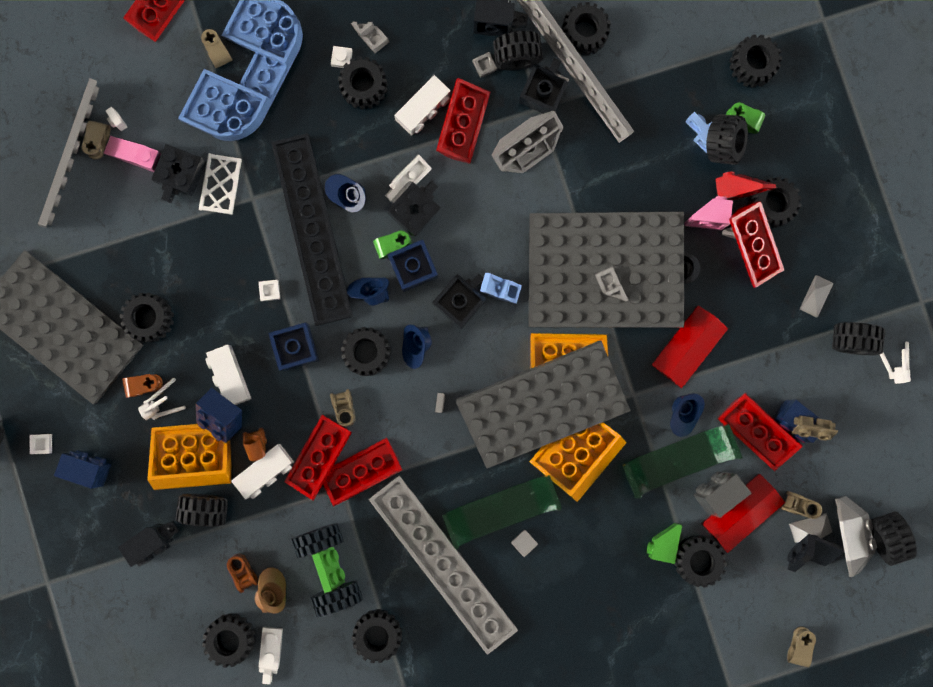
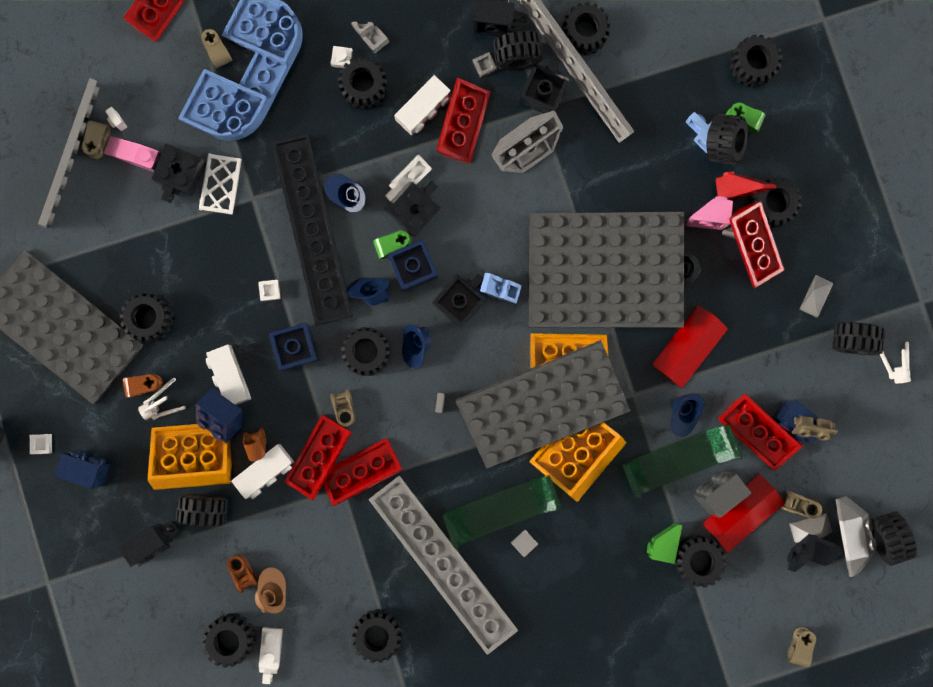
black plate [291,523,363,617] -> none
light grey slope [594,266,628,301] -> none

